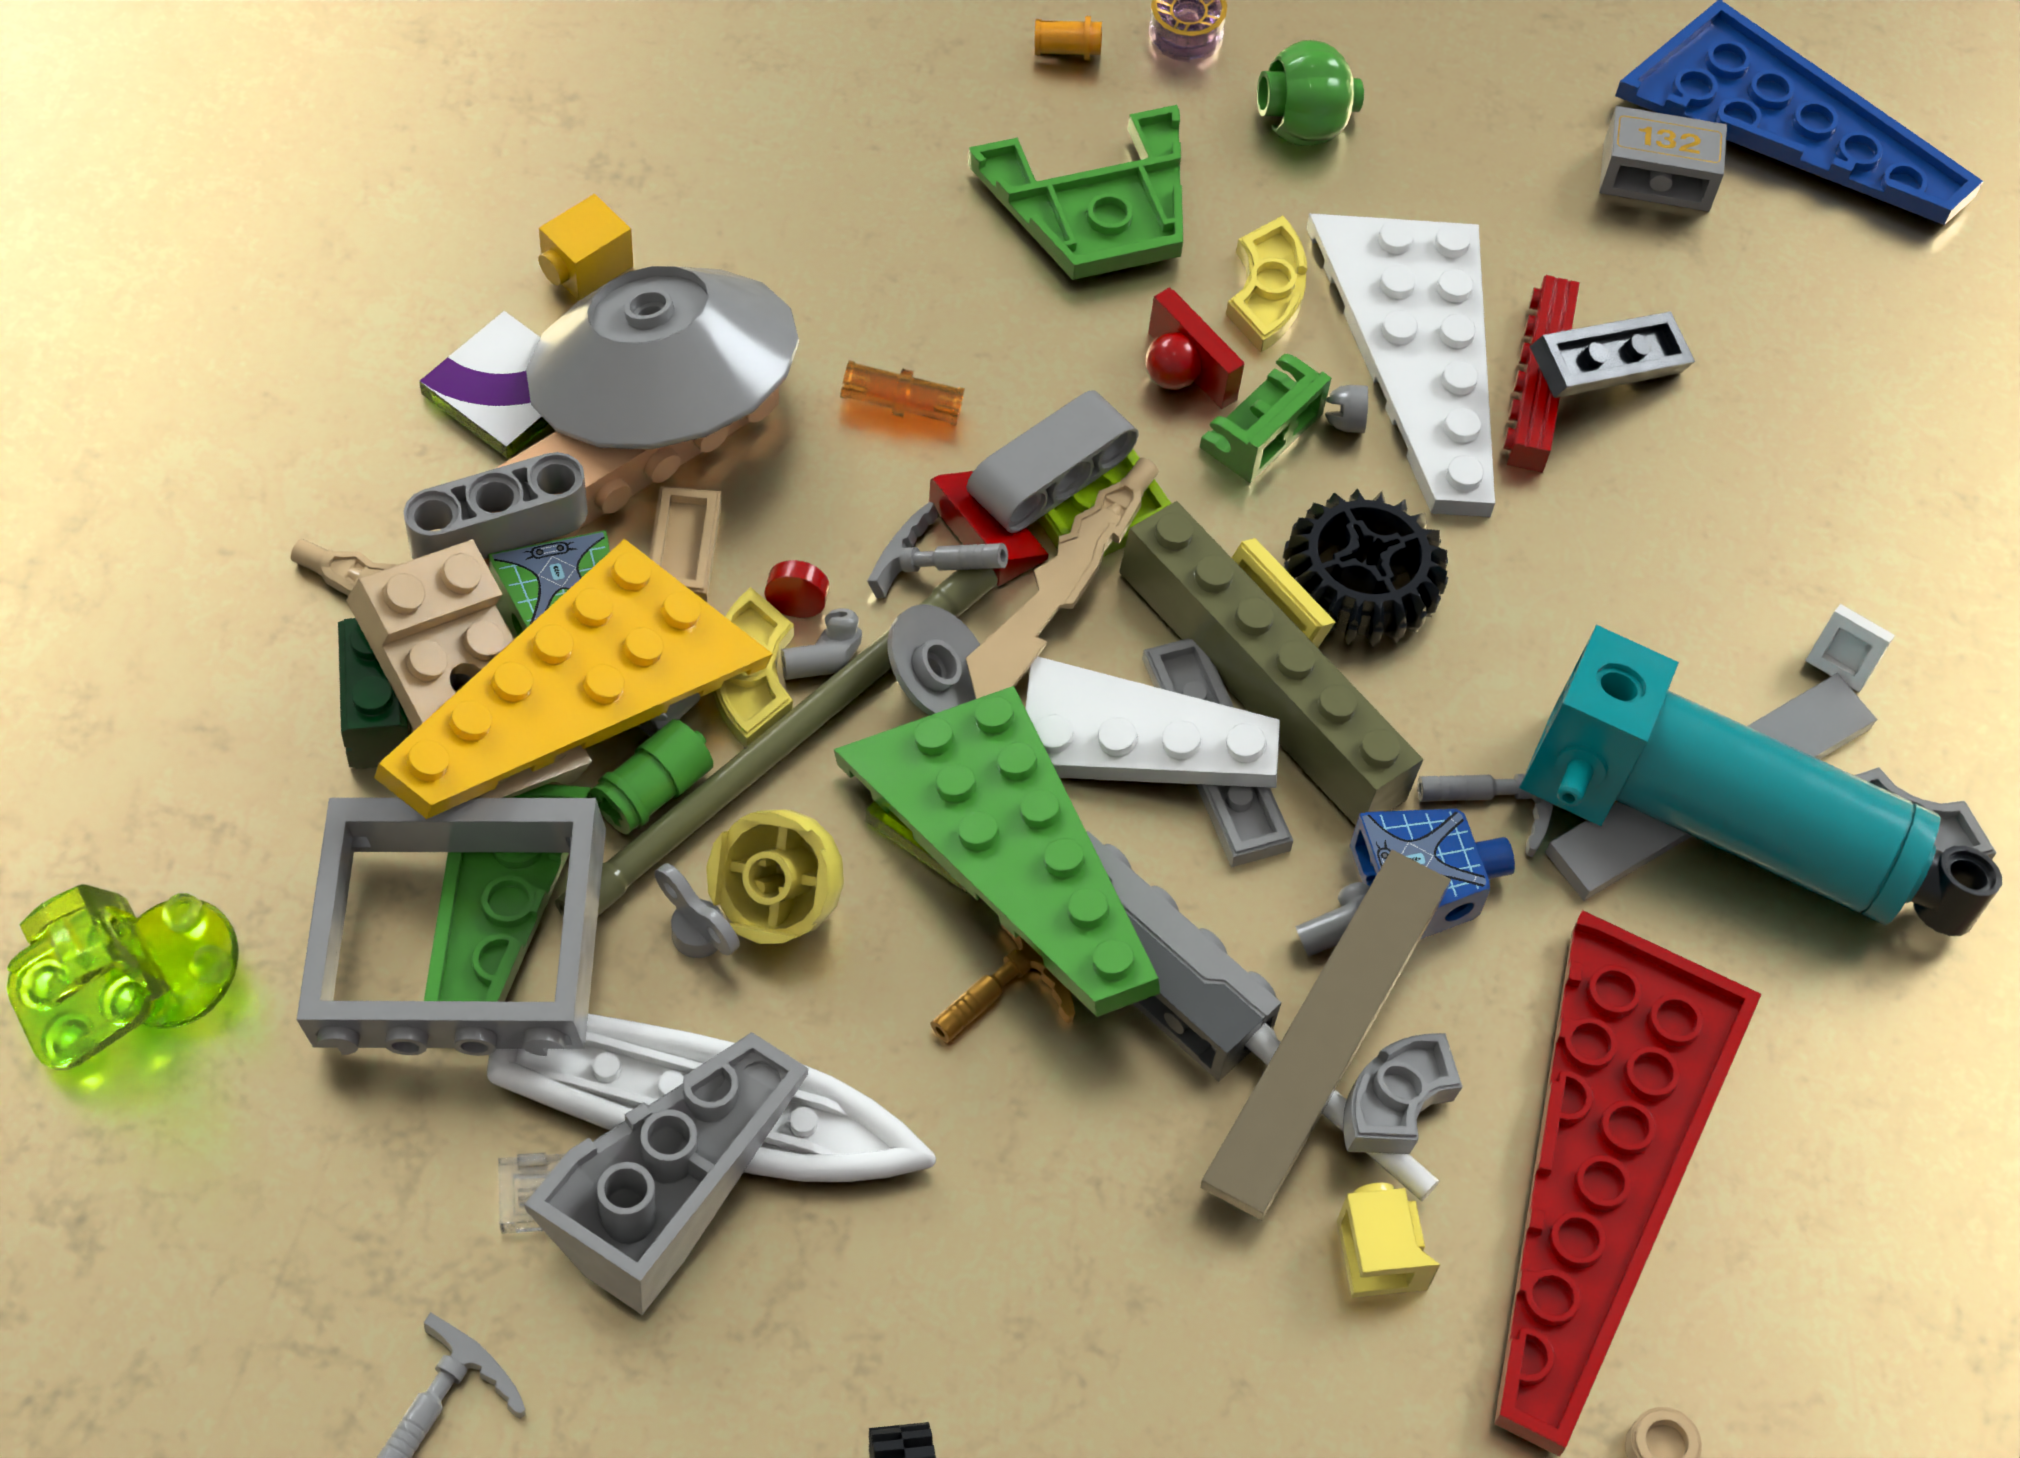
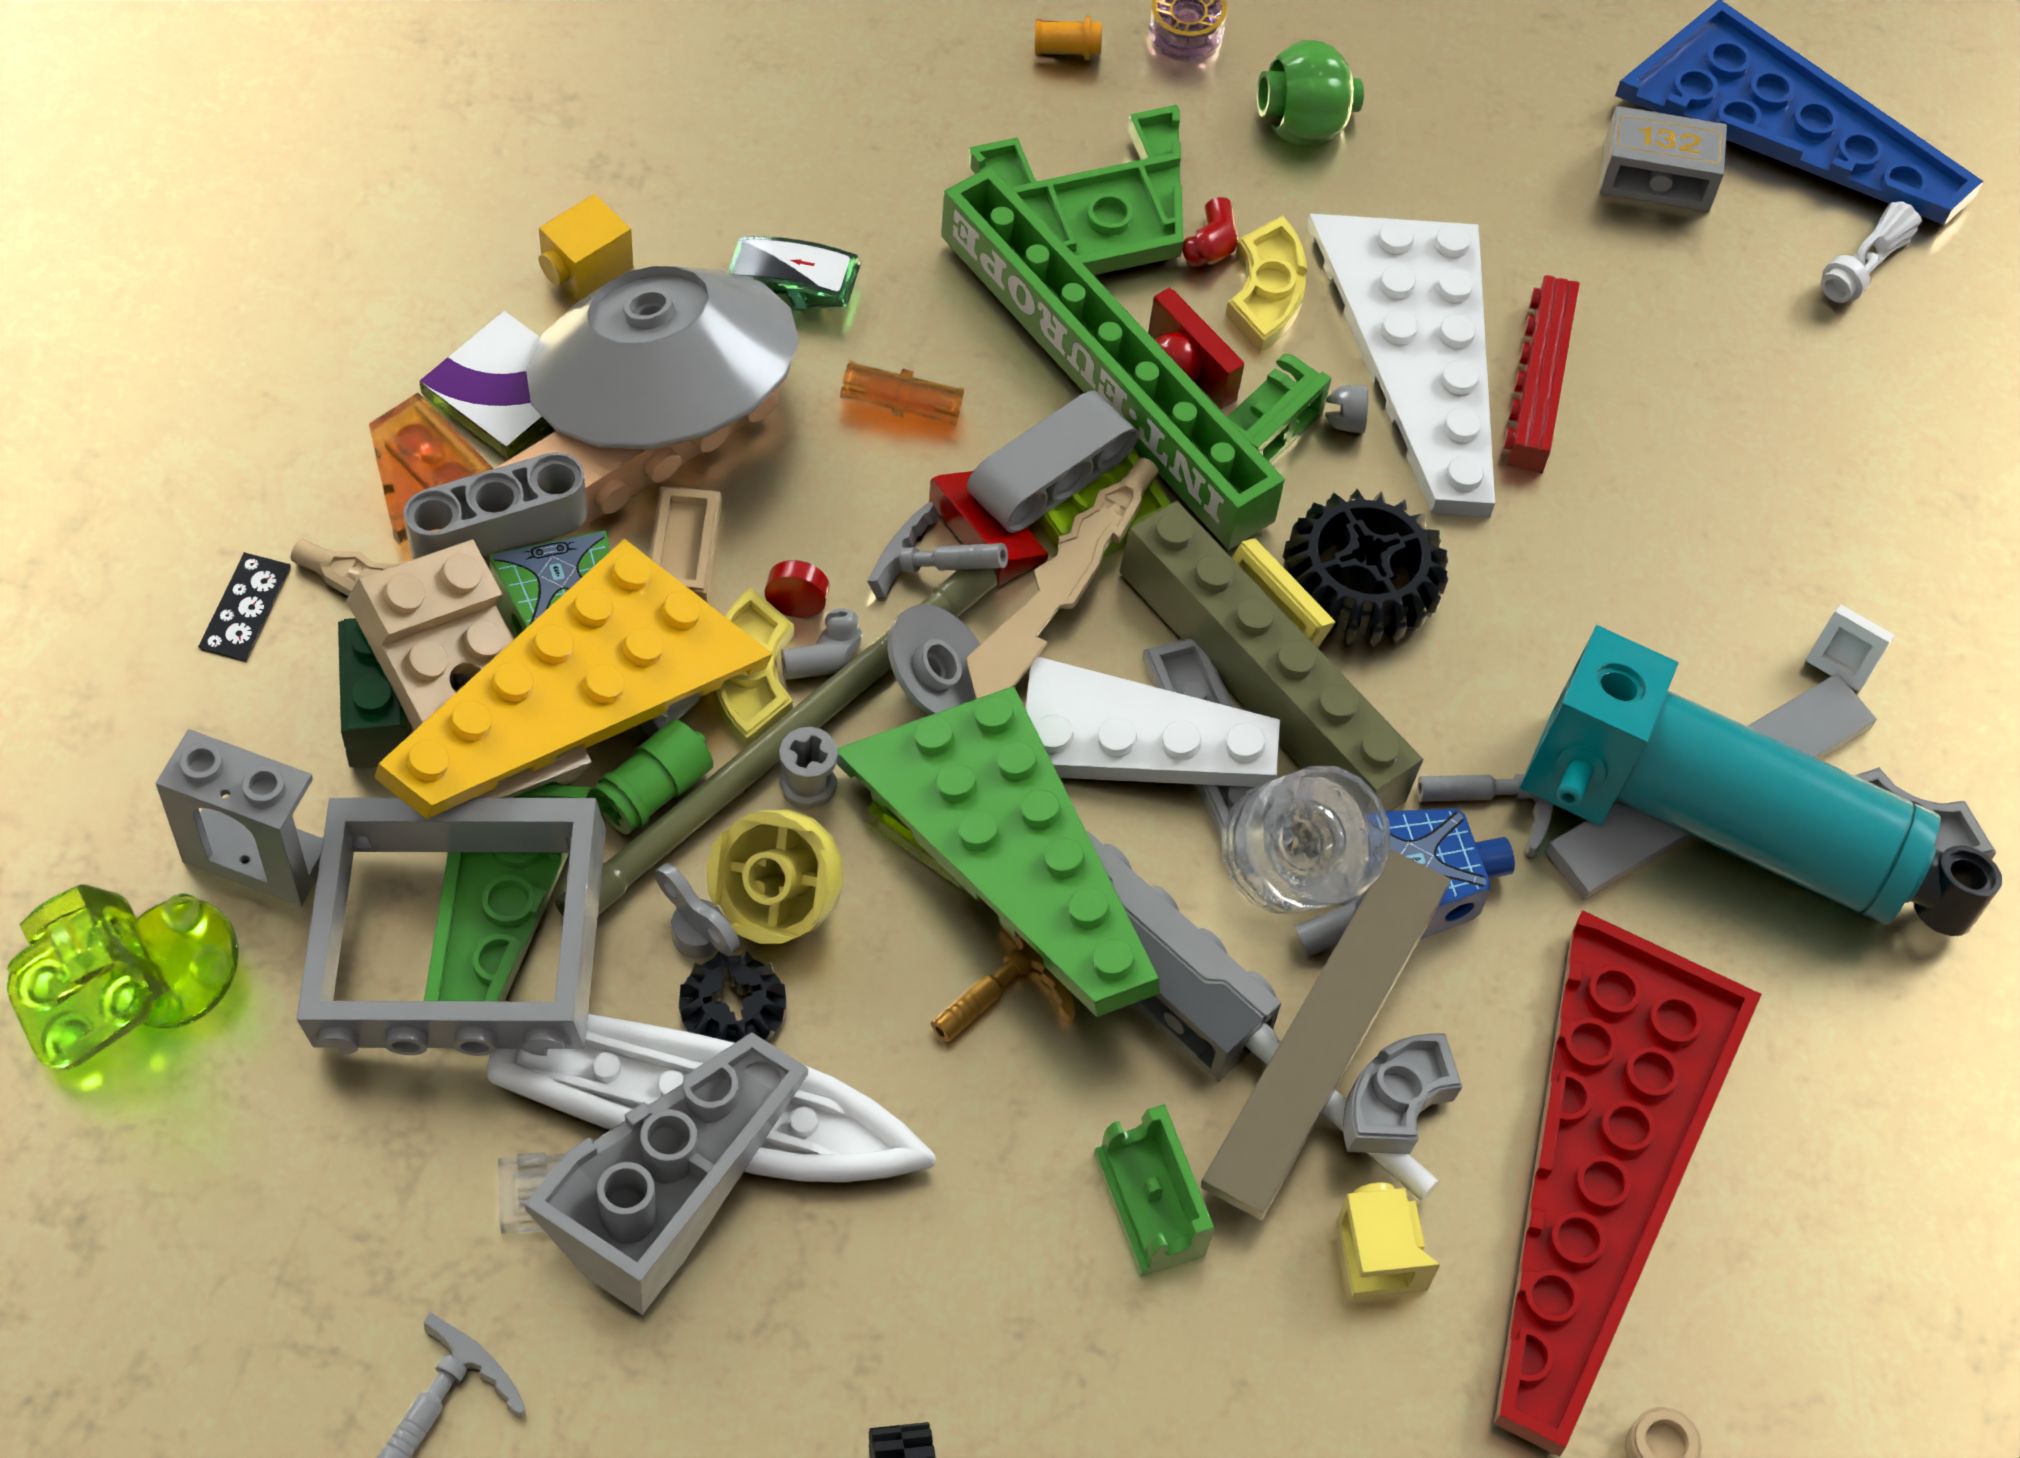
plate [1530,311,1695,398] -> none
none -> light grey panel [155,729,323,907]
none -> black sticker [198,552,291,660]
none -> clear orange wing [369,393,493,545]
none -> black gear [679,950,787,1043]
none -> slope [728,236,861,309]
none -> light grey bush [779,727,838,809]
none -> bright green brick [941,166,1285,550]
none -> bright green hinge [1094,1104,1214,1276]
none -> red arm [1182,197,1238,267]
none -> clear wheel [1222,766,1390,914]
none -> white piece [1821,202,1922,303]

